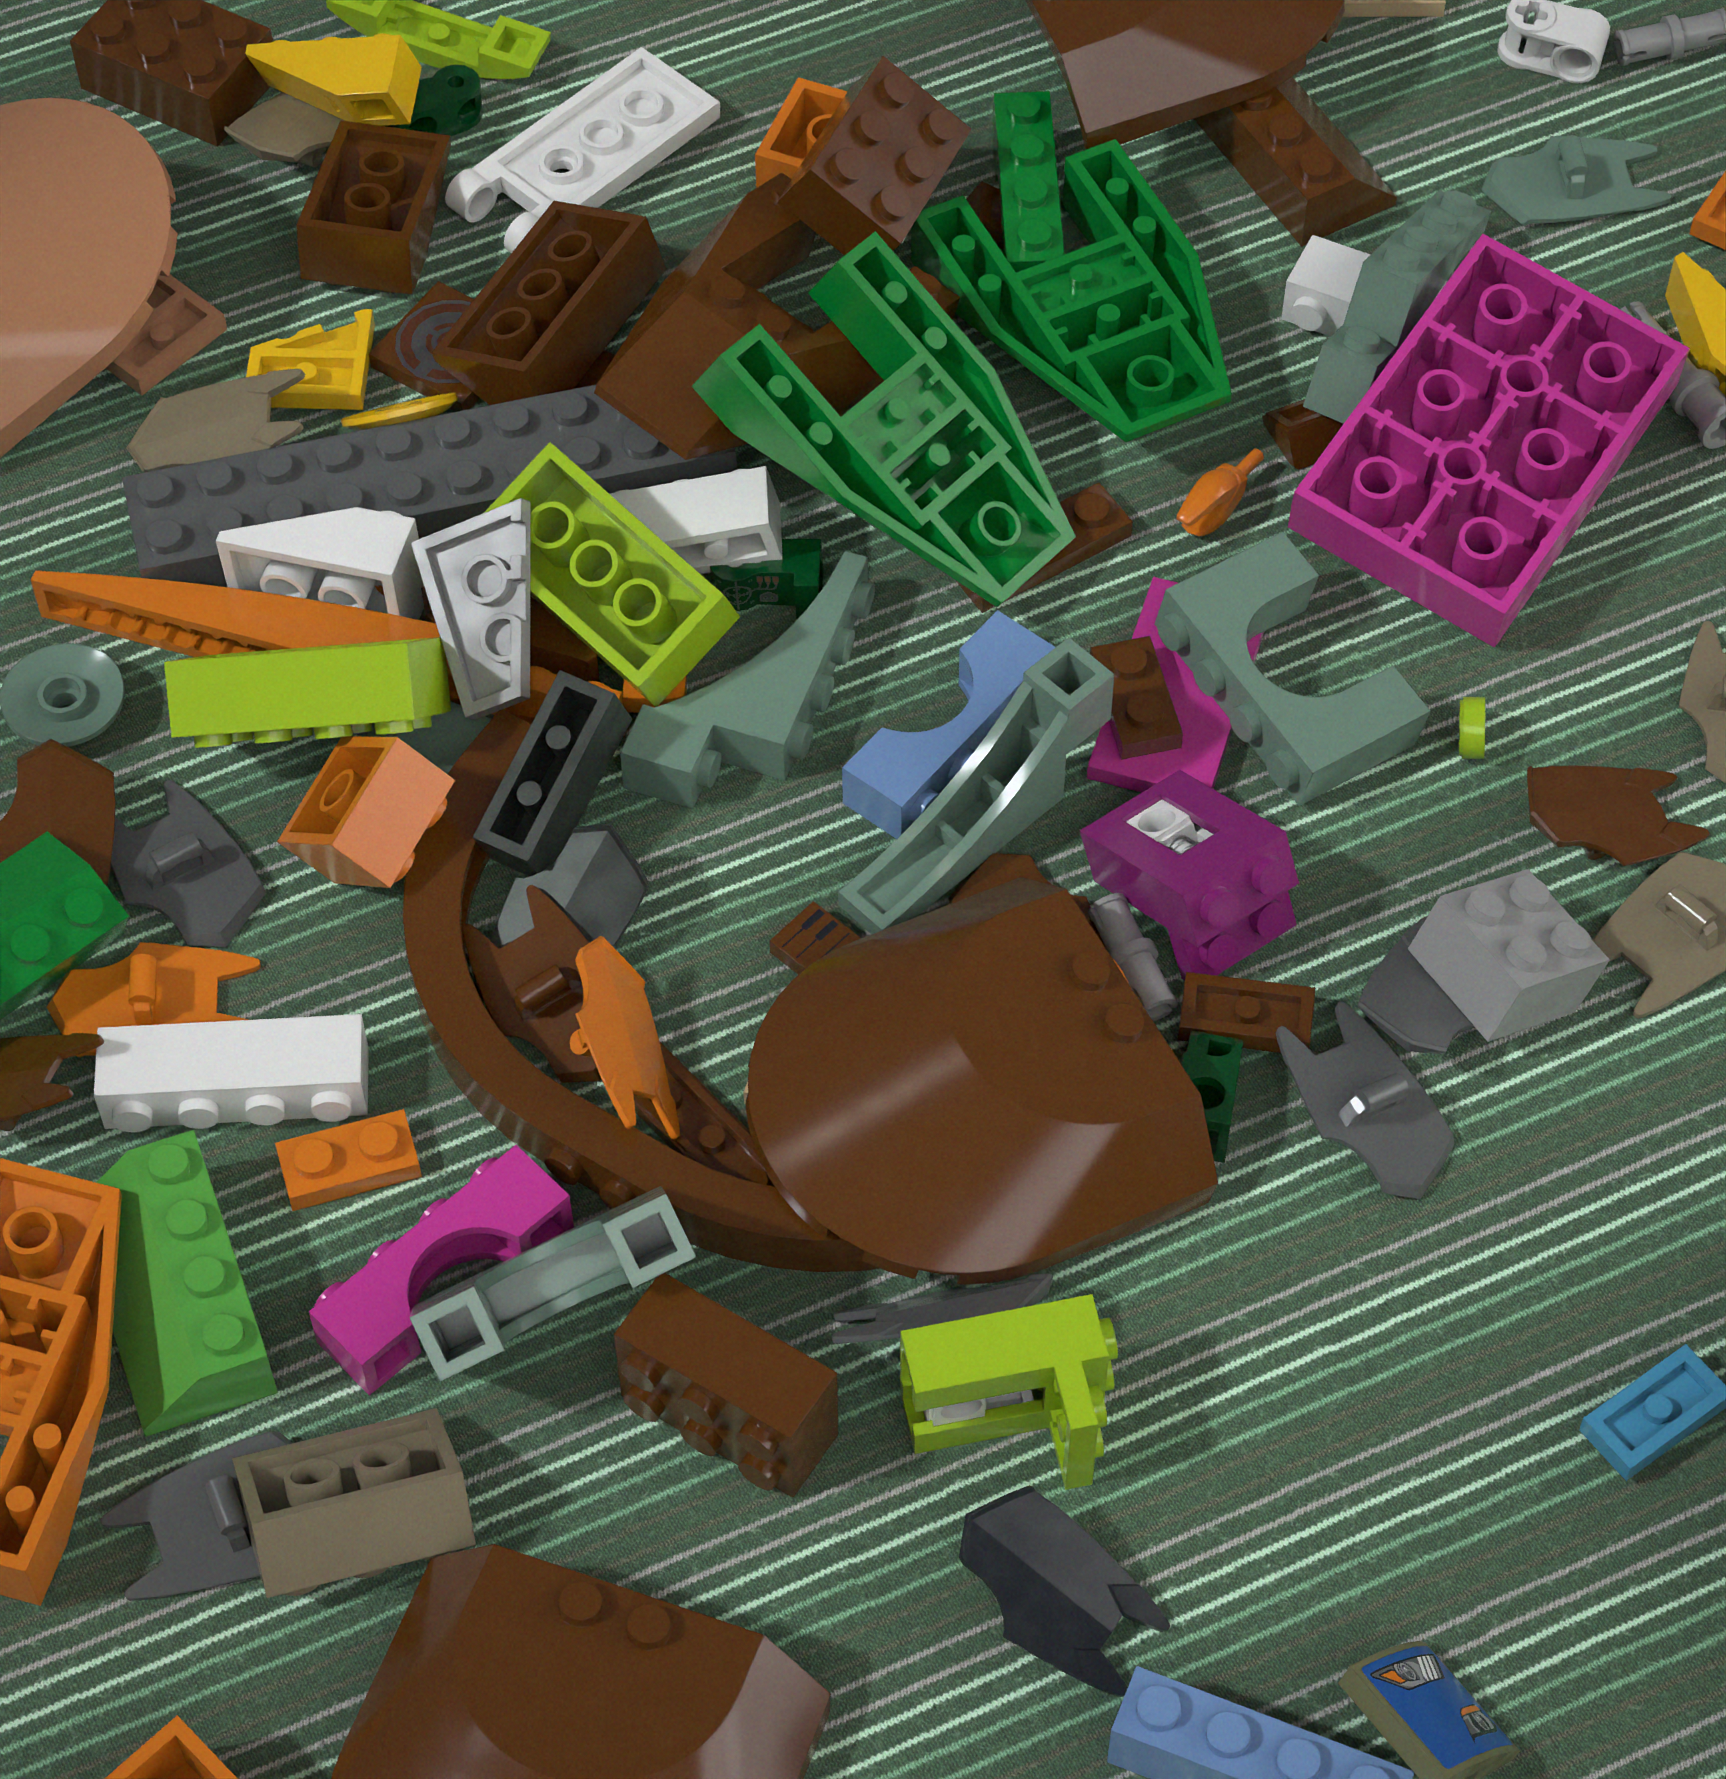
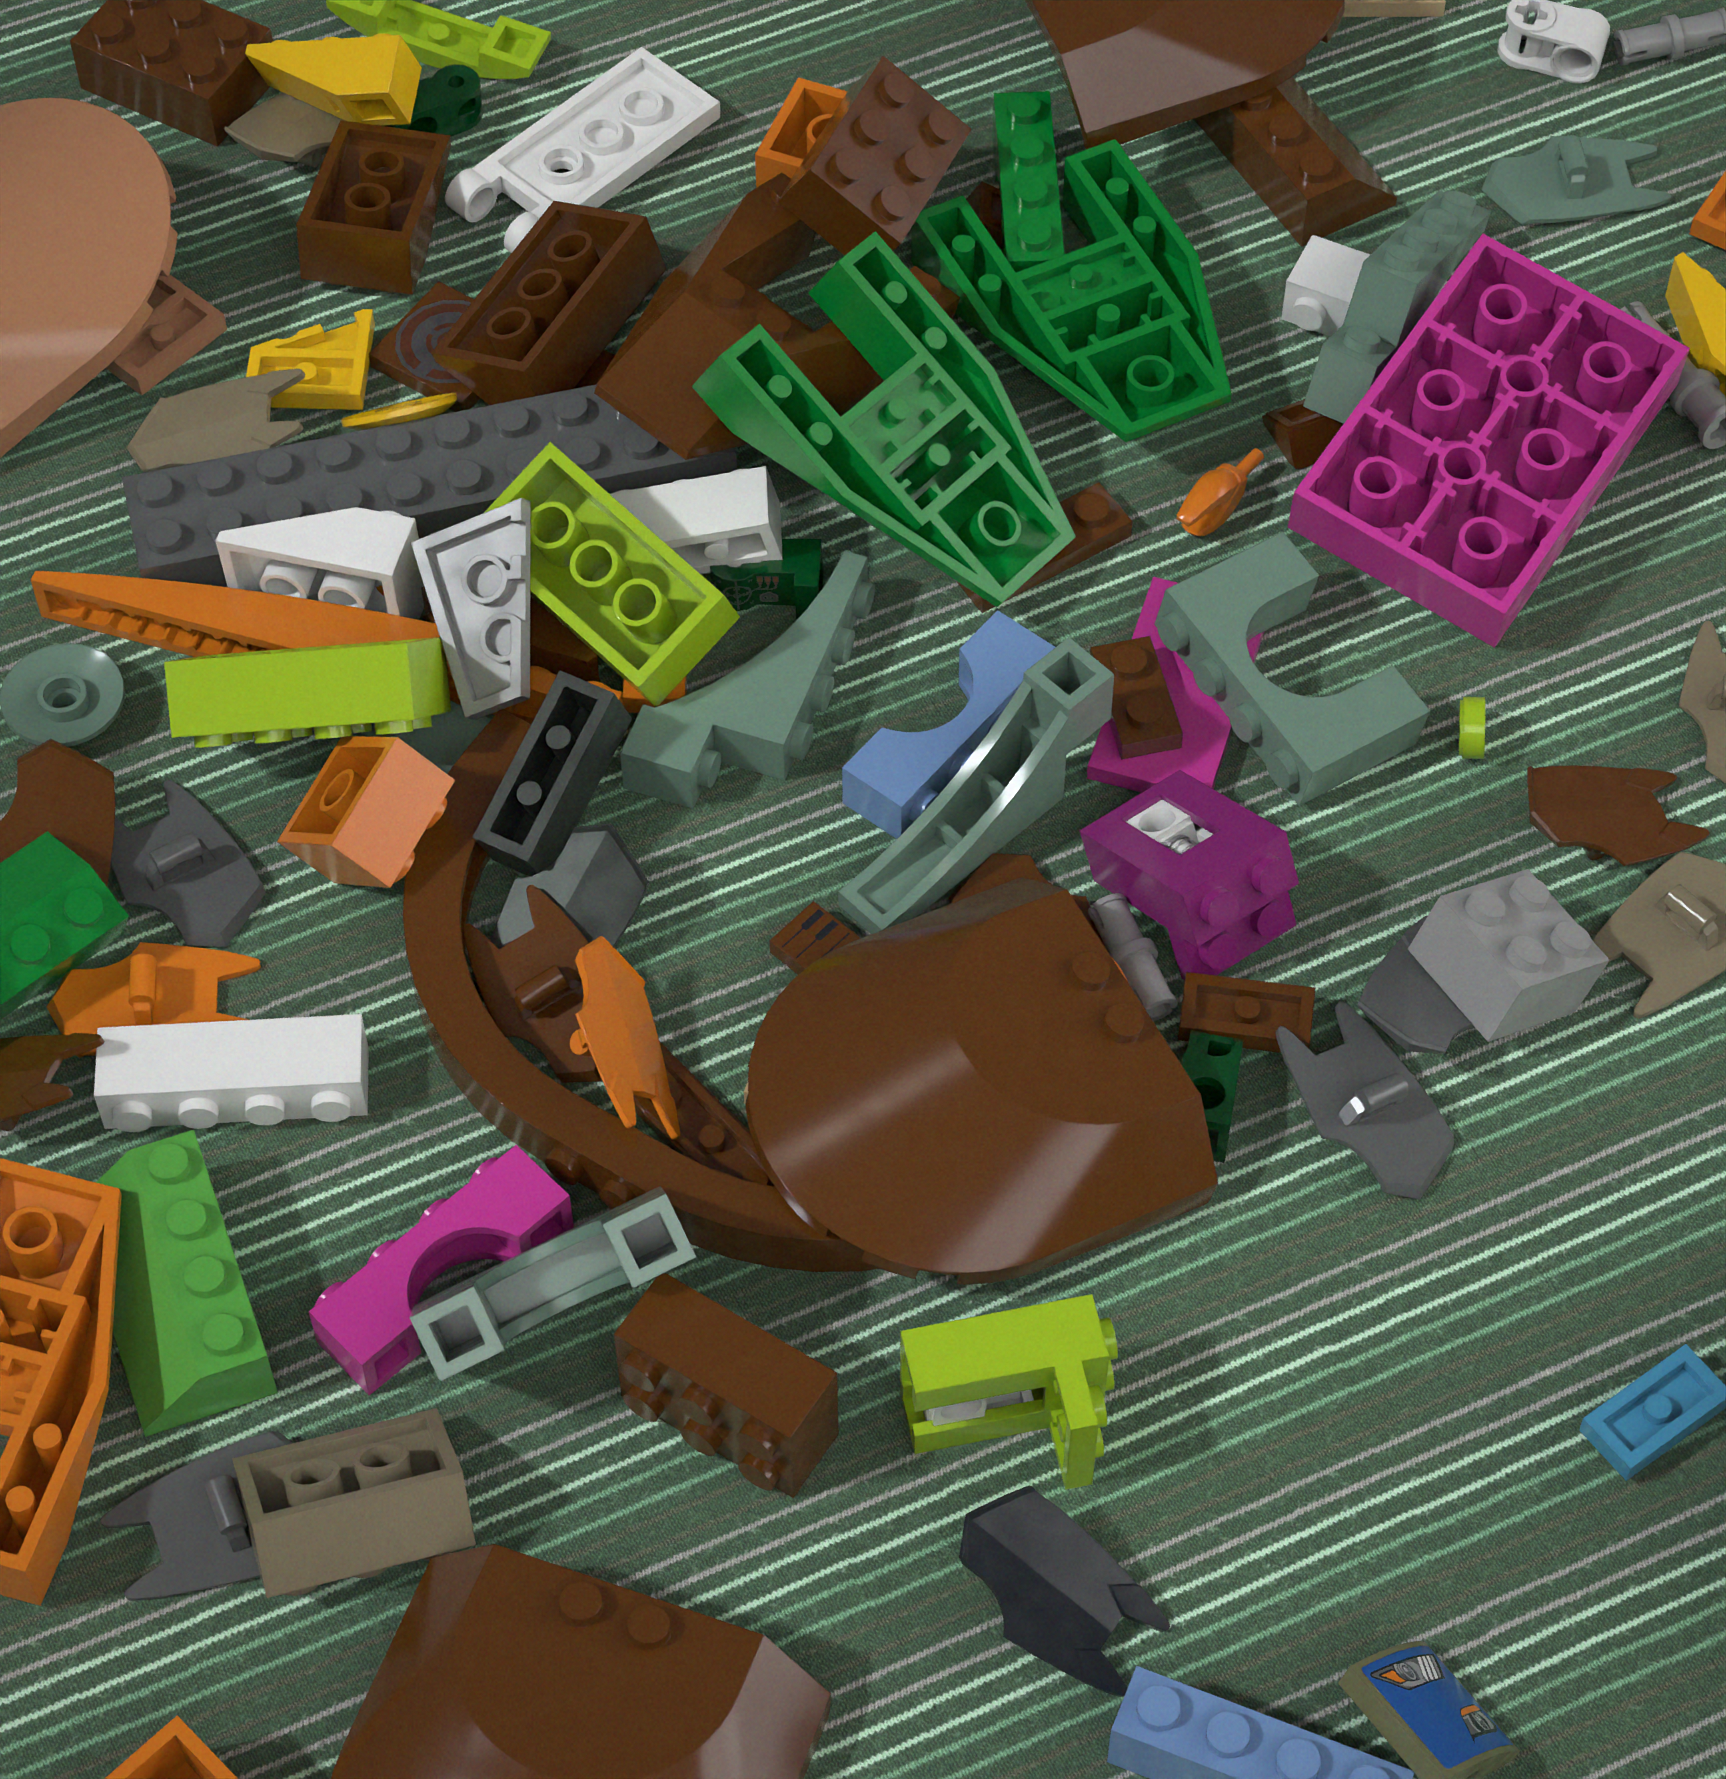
orange plate [275,1109,422,1211] -> none
dark grey shield [831,1273,1053,1344] -> none

